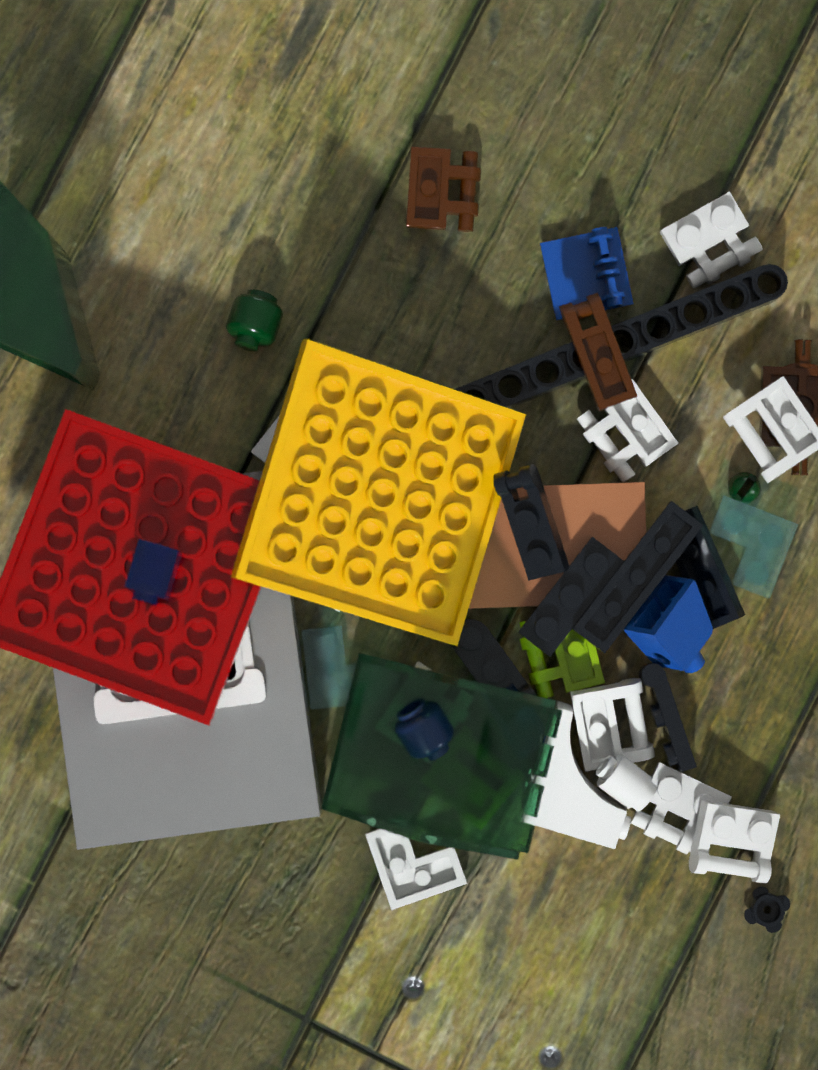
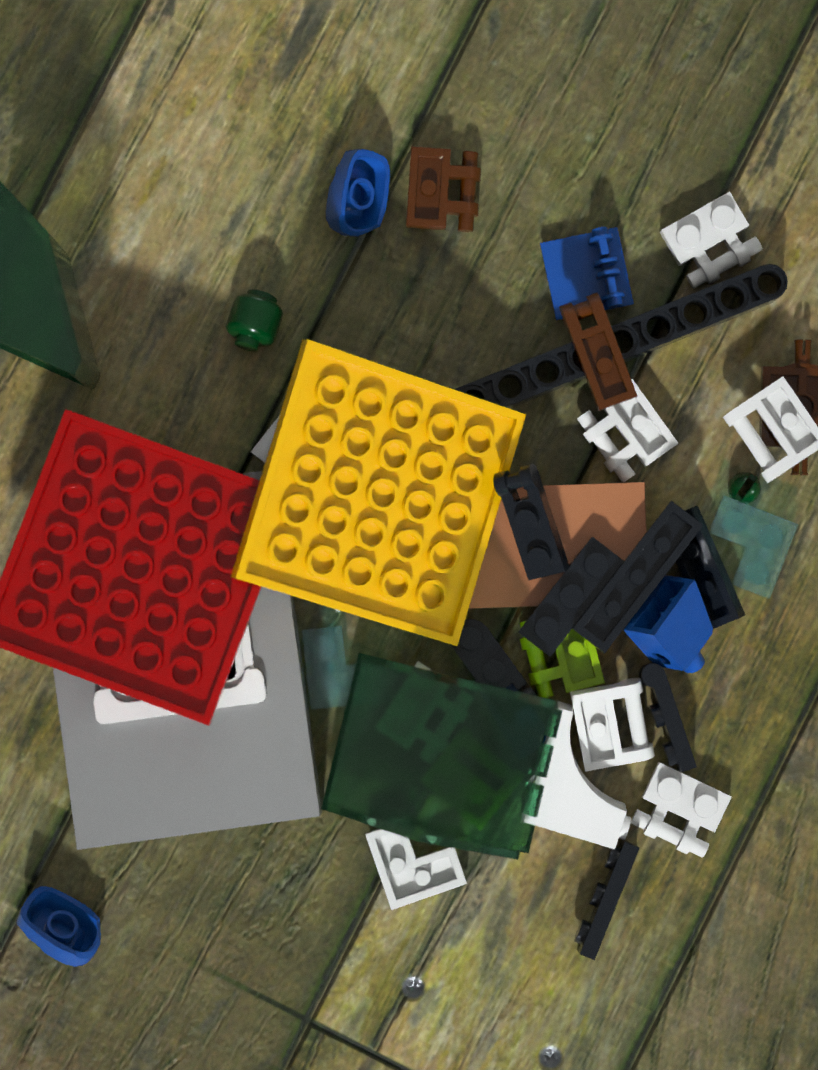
clear blue brick [124,539,183,605] -> none
dark blue head [394,698,454,761] -> none
white brick [596,754,657,812] -> none
white plate [689,800,780,884] -> none
black plate [744,886,790,933] -> none
none -> blue piece [16,886,101,967]
none -> blue piece [325,149,390,236]
none -> black plate [574,840,640,960]

